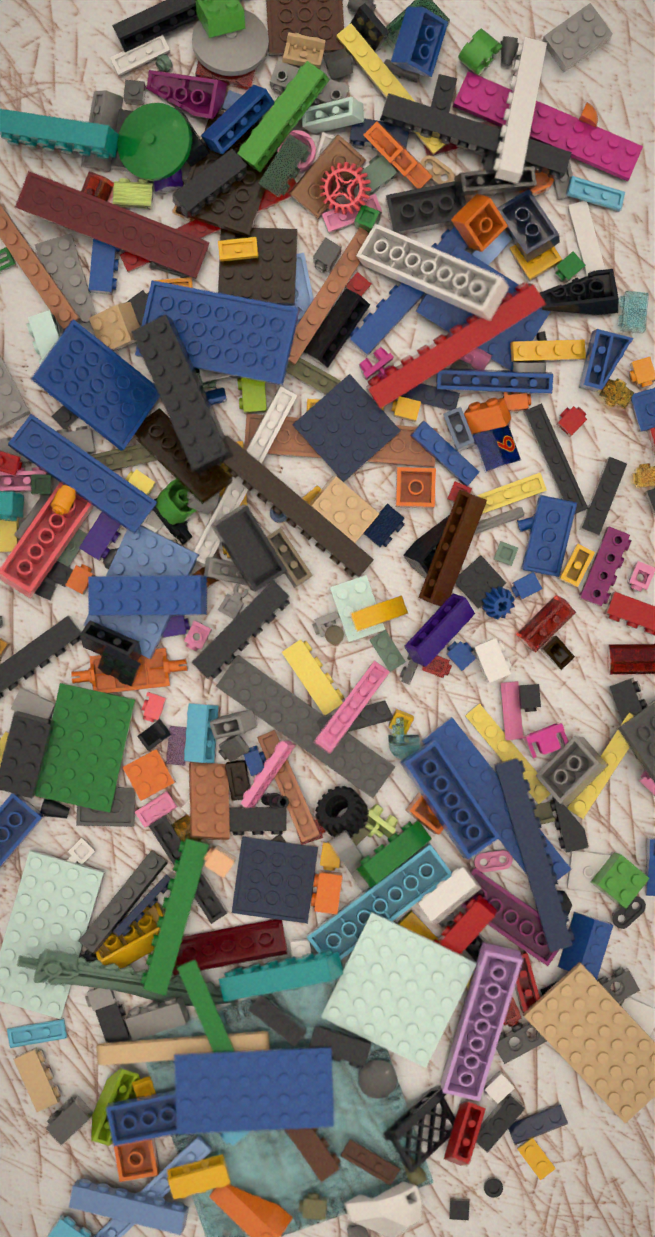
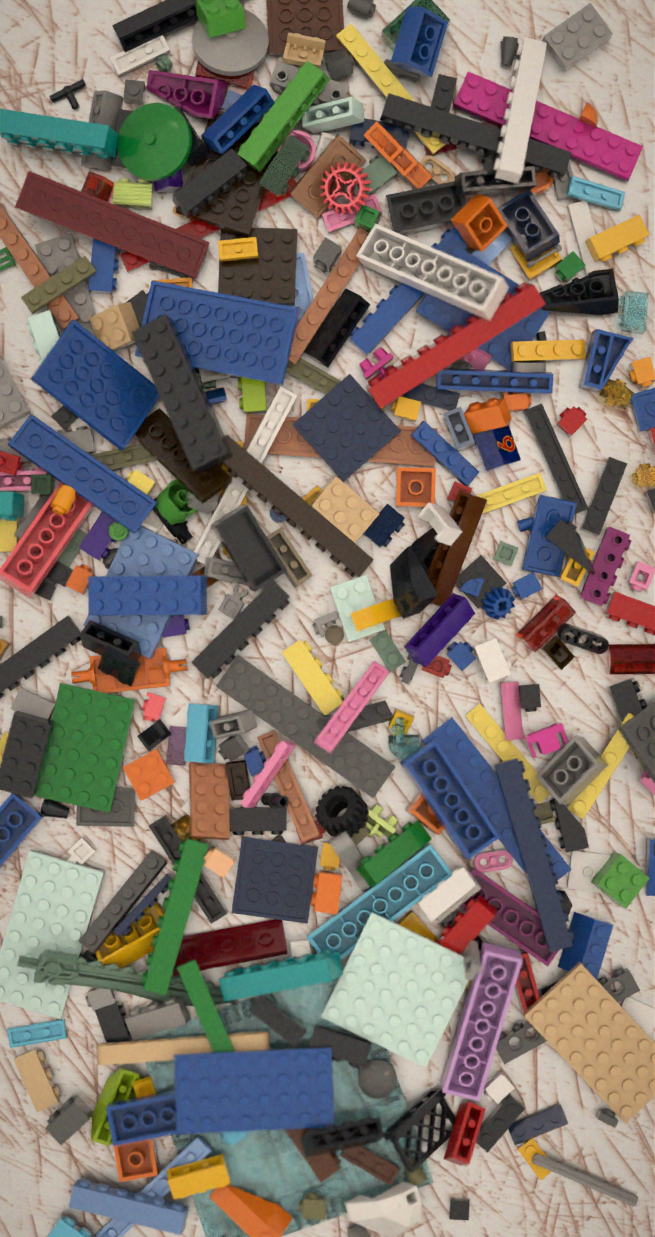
bright pink plate [135,791,177,828] -> none
bright pink brick [184,621,212,651] -> none
red plate [345,272,372,297] -> none
black plate [350,3,390,52] -> none
bright green brick [458,28,503,76] -> none
light grey axle [475,507,524,534] -> none
black tile [484,1177,503,1198] -> none
clear red brick [503,996,522,1027] -> none
black plate [612,896,646,929] -> none
none -> olive plate [21,256,96,314]
none -> black piece [50,79,86,109]
none -> bright green plate [109,522,128,541]
none -> black brick [301,1117,385,1158]
none -> black slope [390,546,438,619]
none -> white panel [418,502,463,546]
none -> blue tile [460,578,484,597]
none -> light grey plate [463,940,482,981]
none -> light grey hinge [526,244,562,268]
none -> light grey axle [532,1153,638,1206]
none -> black slope [546,519,596,575]
none -> black beam [558,624,609,654]
none -> yellow brick [585,214,649,263]
none -> dark grey plate [596,1109,618,1127]

